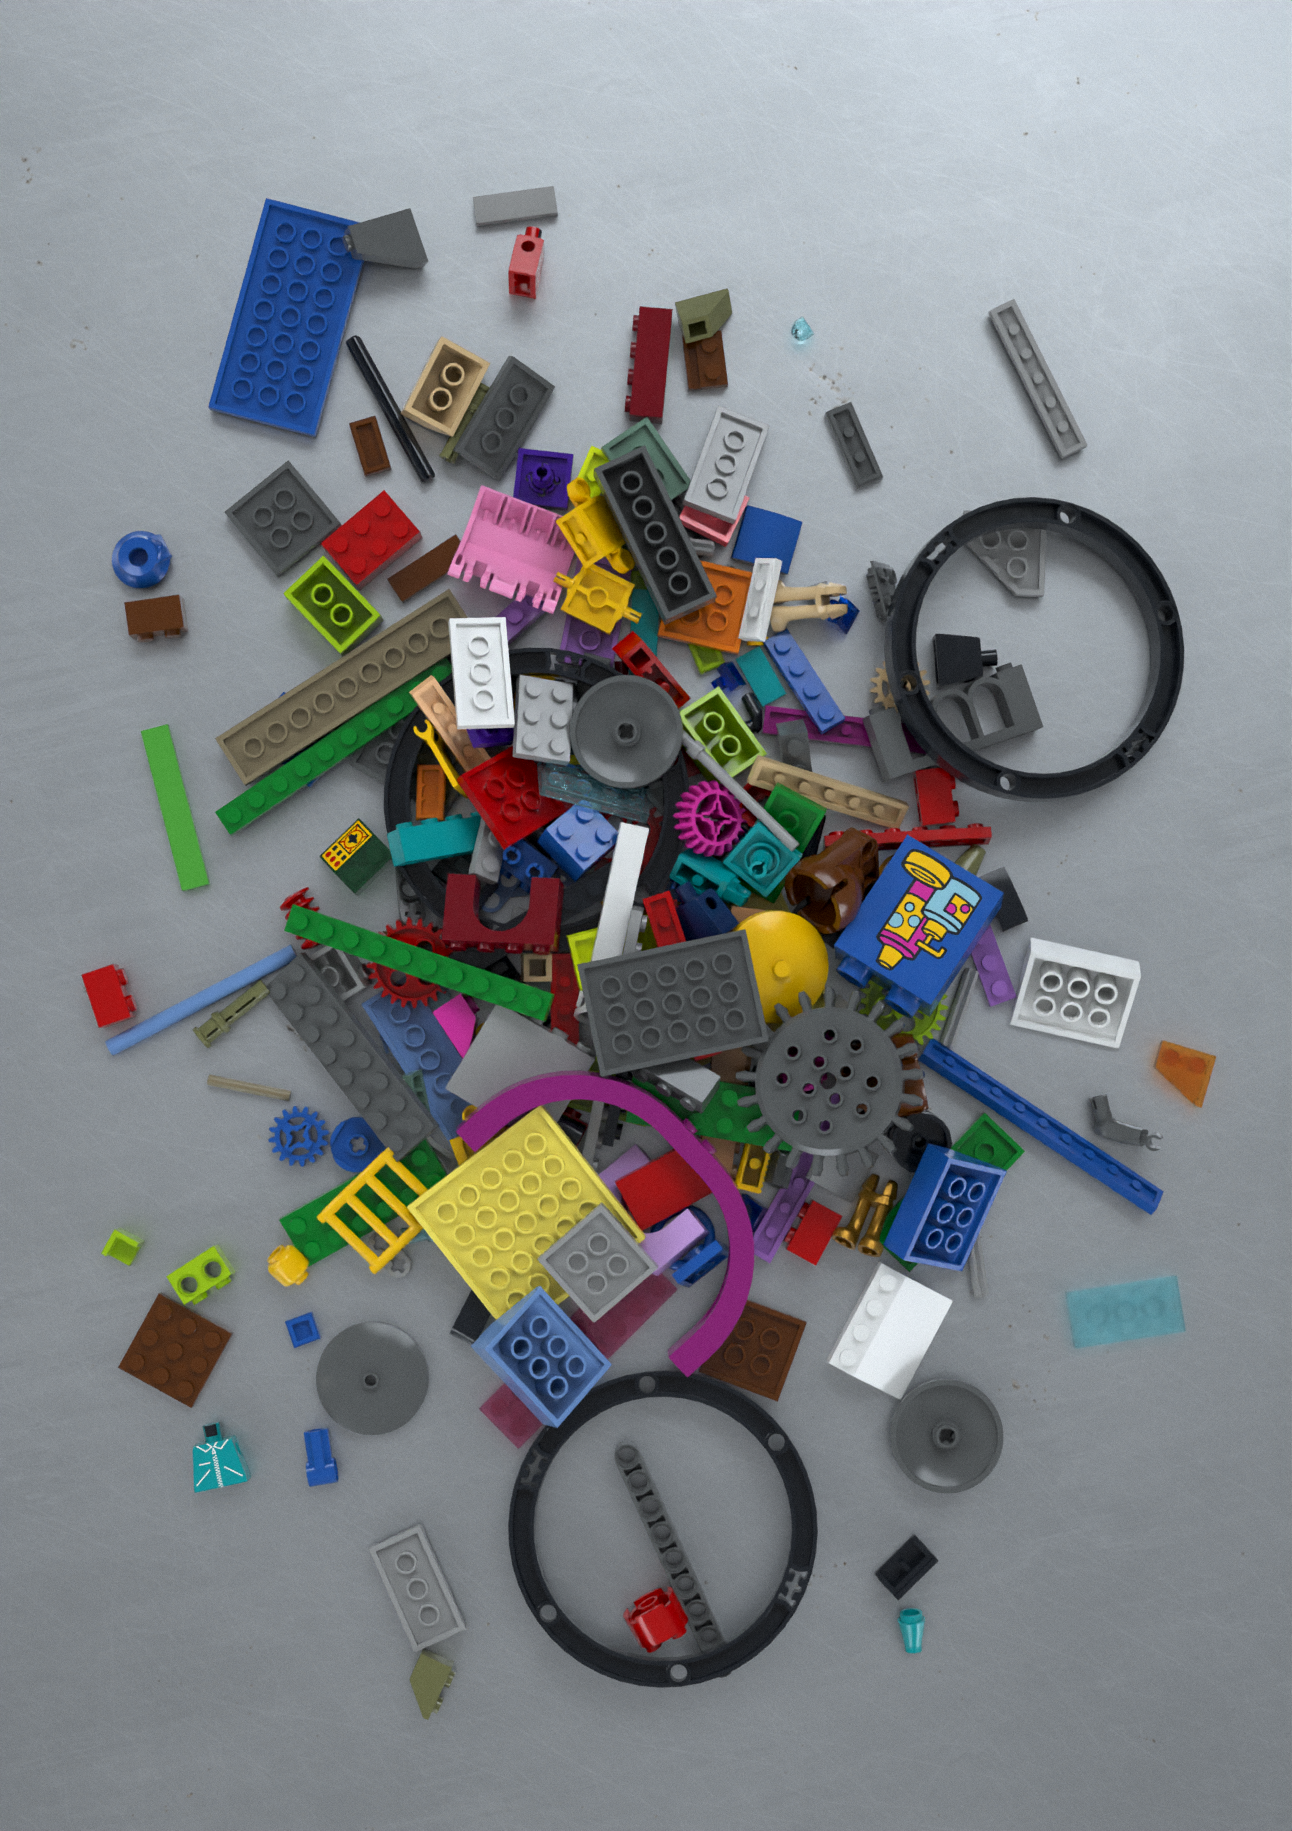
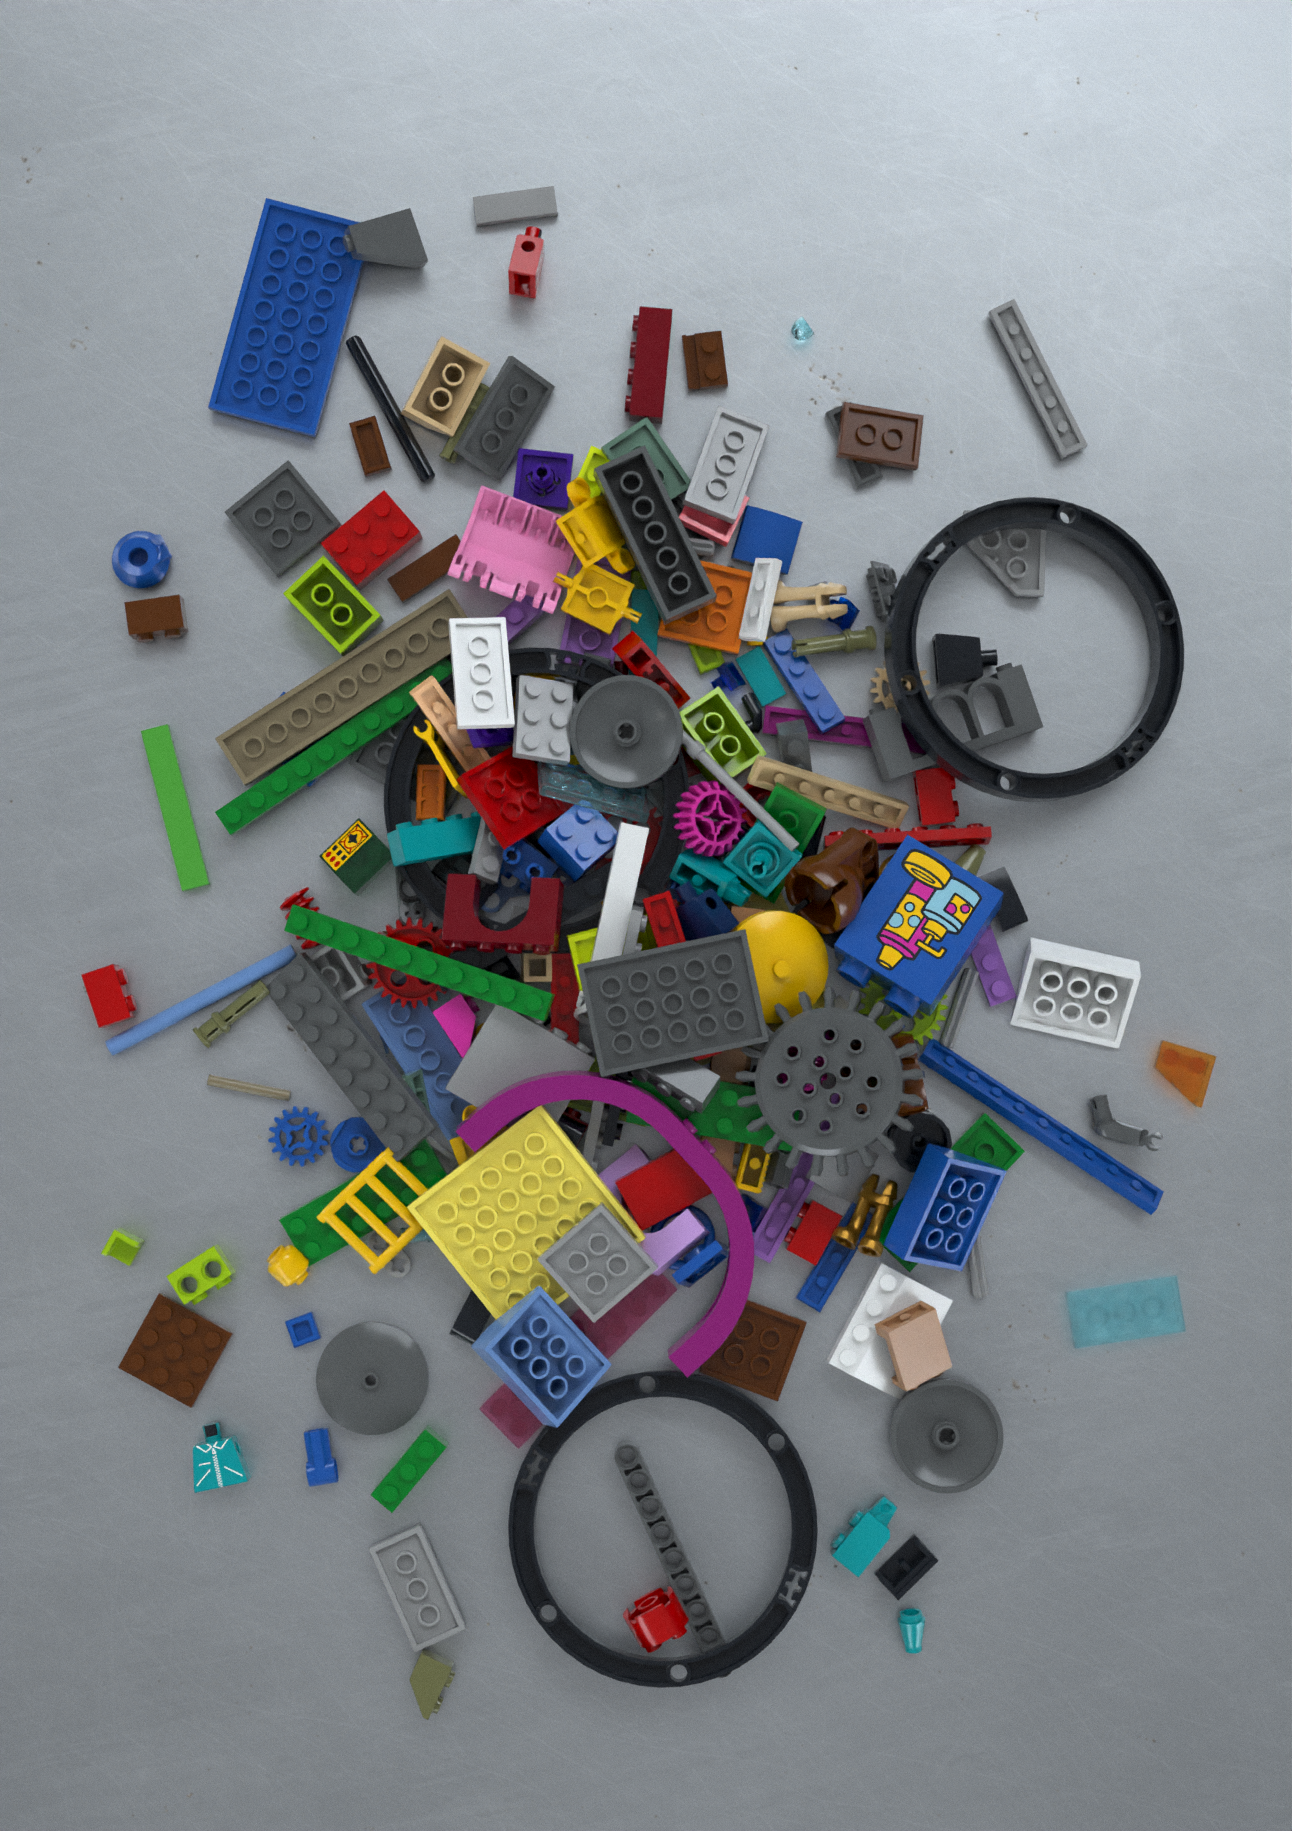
olive slope [675,288,732,344] -> none
none -> green brick [371,1425,449,1513]
none -> olive pin [791,625,877,658]
none -> blue tile [795,1202,873,1312]
none -> teal hinge [830,1496,897,1578]
none -> reddish brown tile [836,402,924,471]
none -> panel [874,1301,952,1391]

